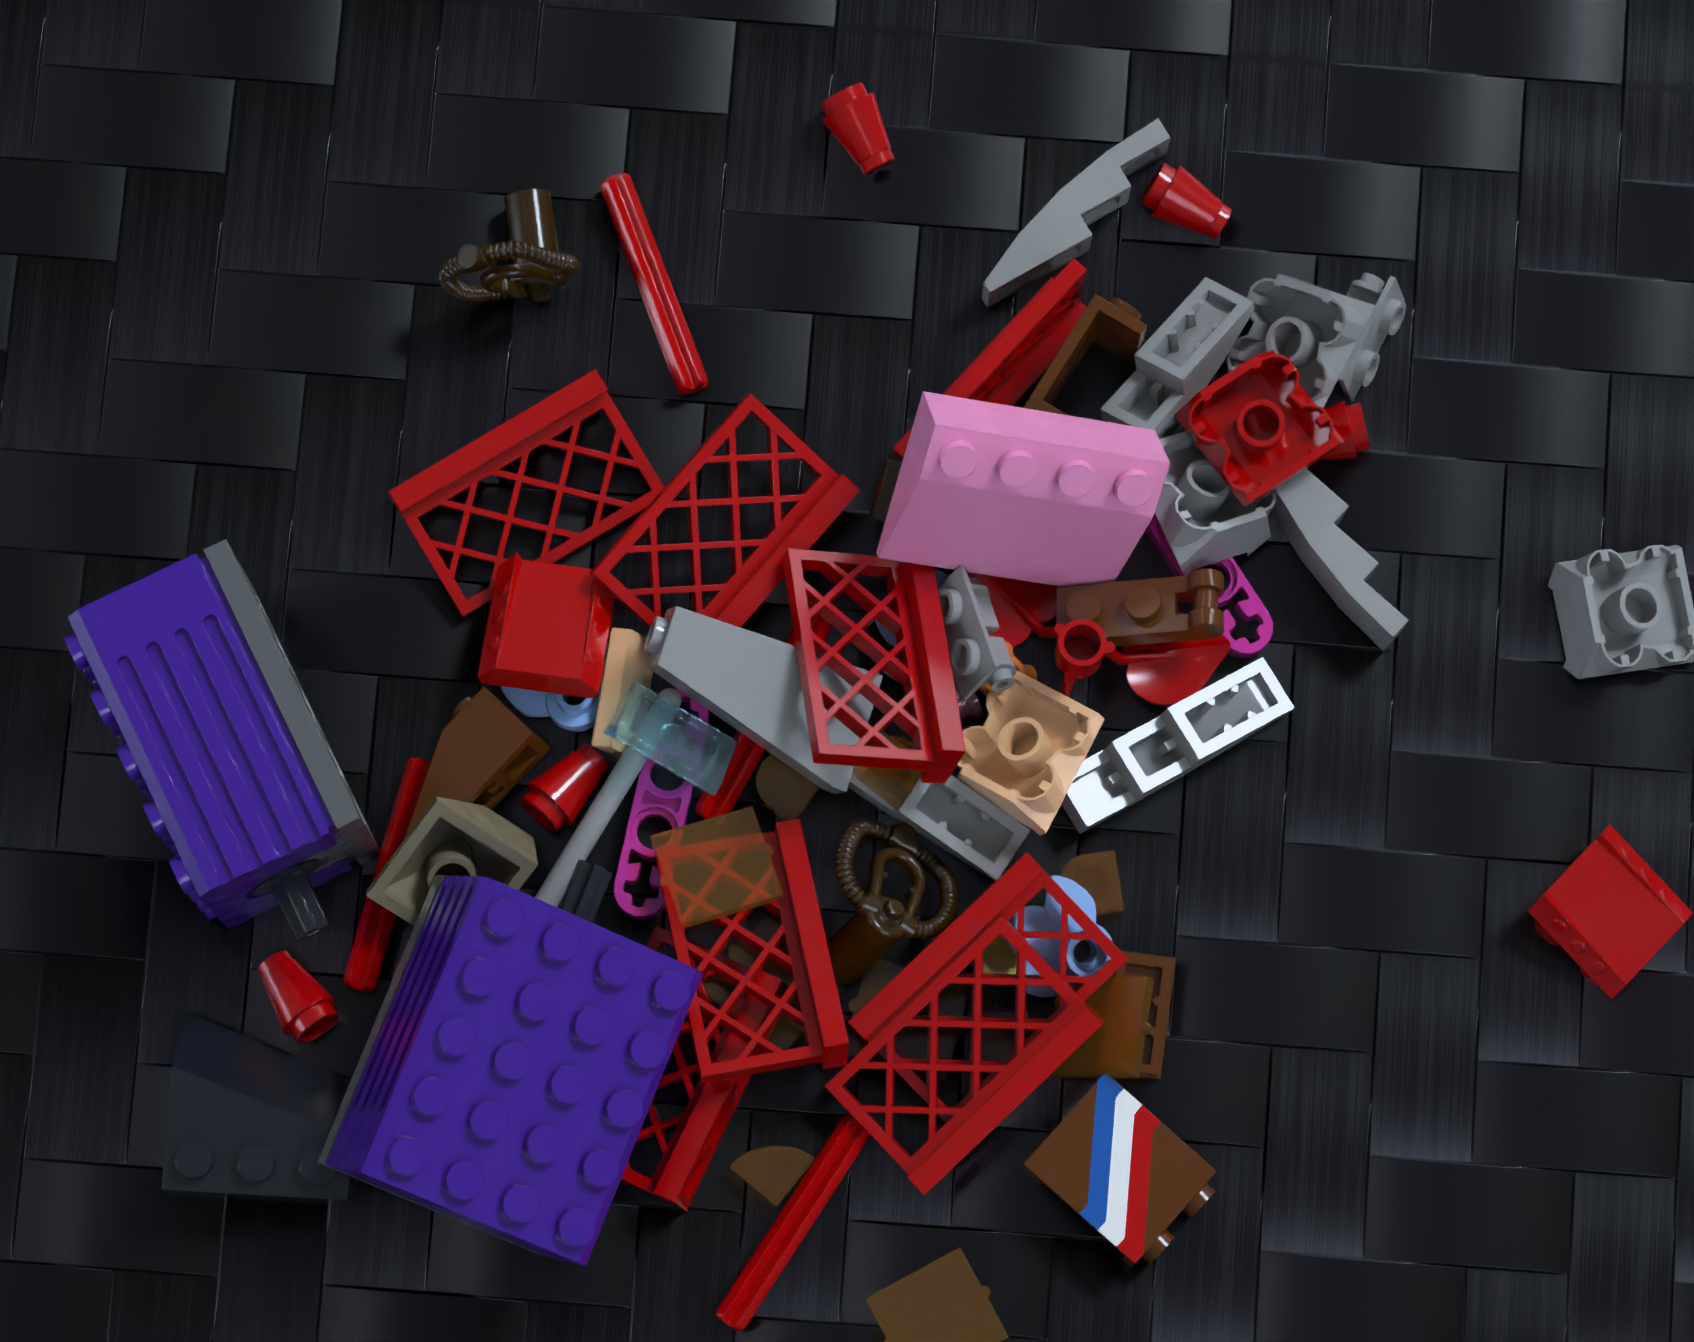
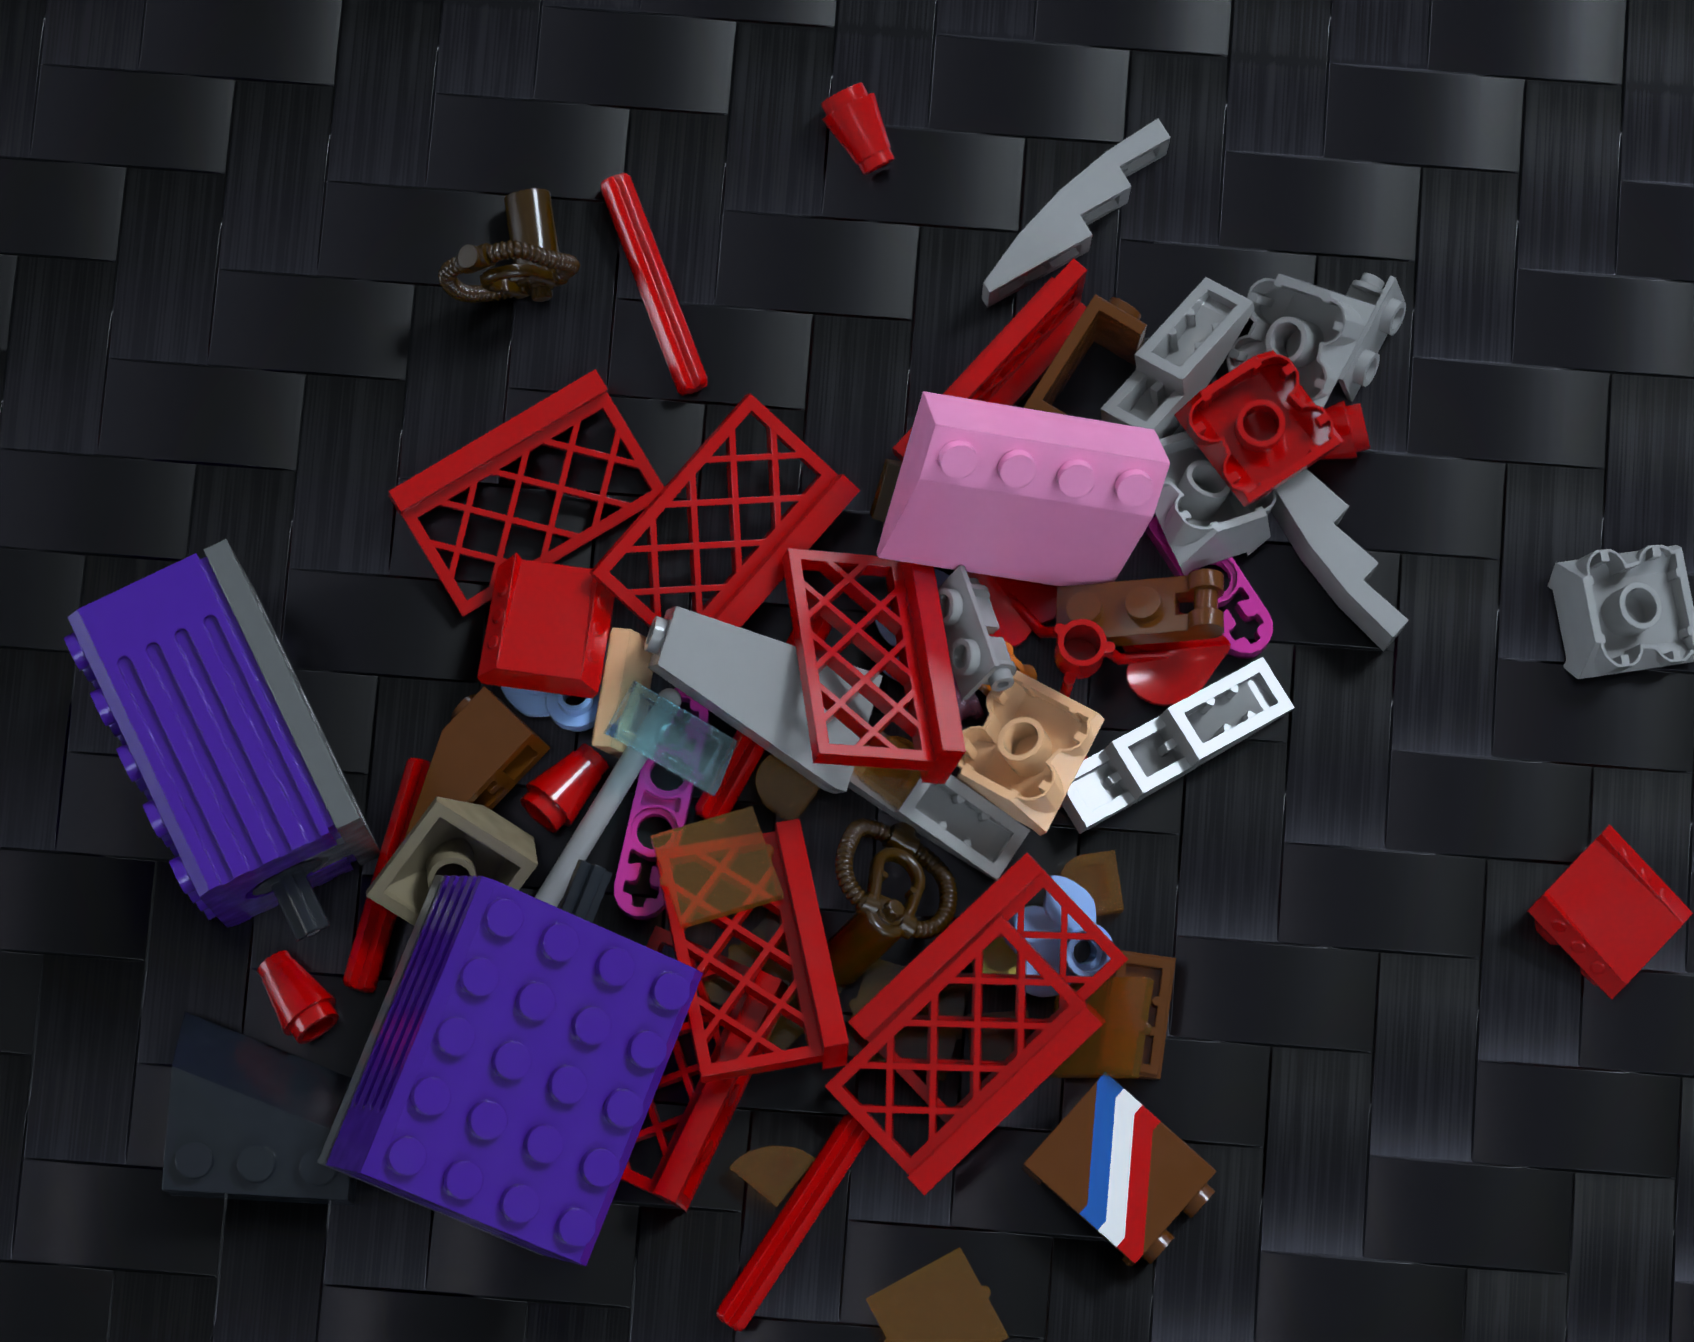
red cone [1140,162,1232,240] -> none

